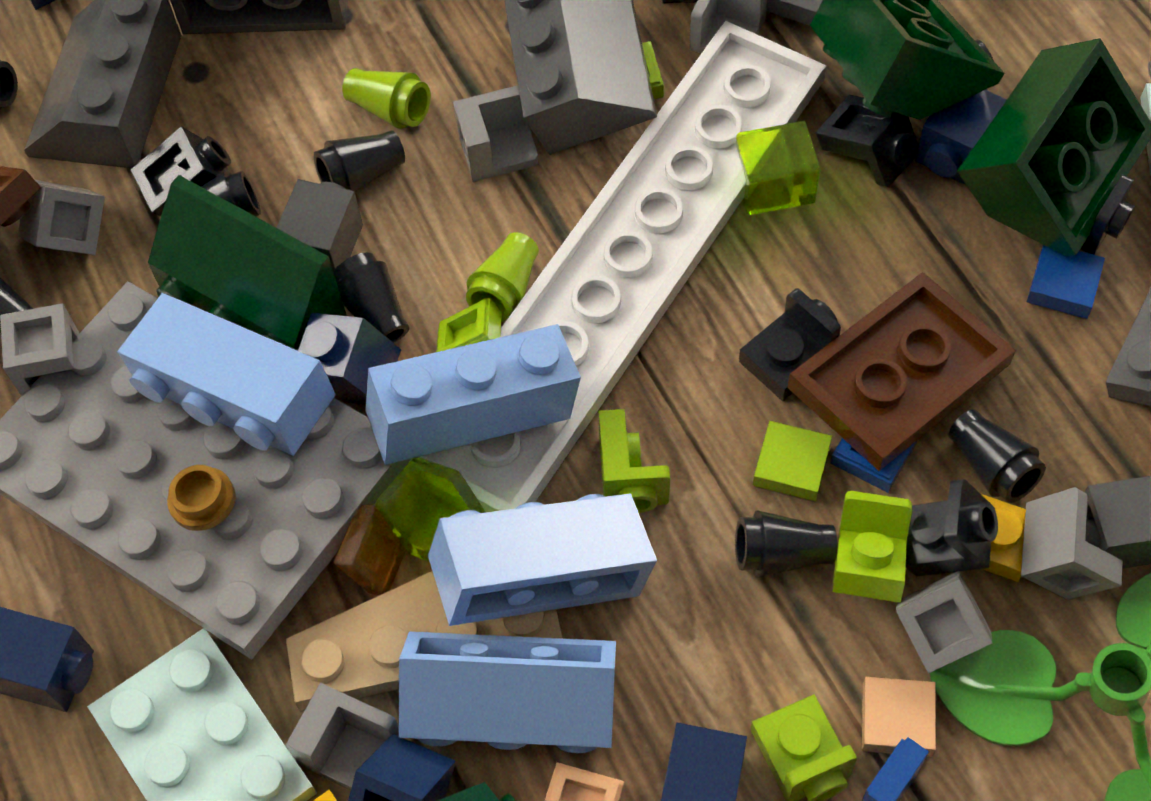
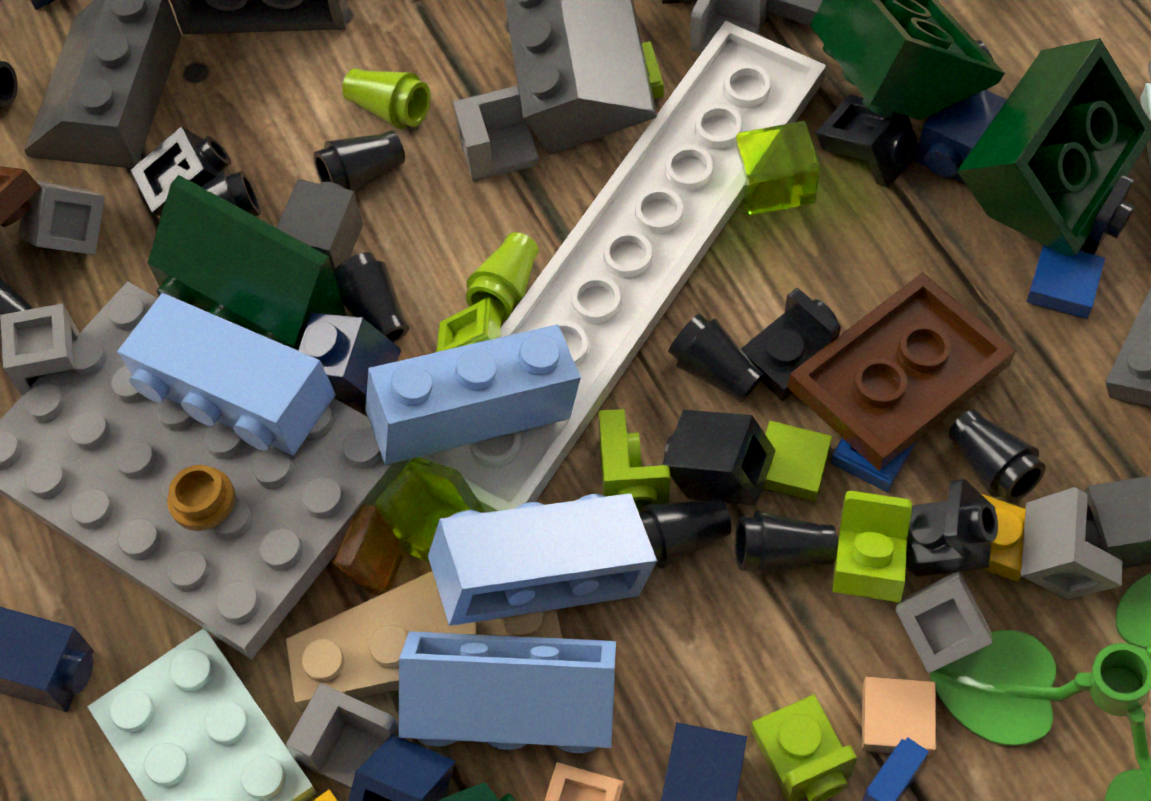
none -> black cone [639,498,731,568]
none -> black brick [662,410,776,506]
none -> black cone [668,314,764,403]

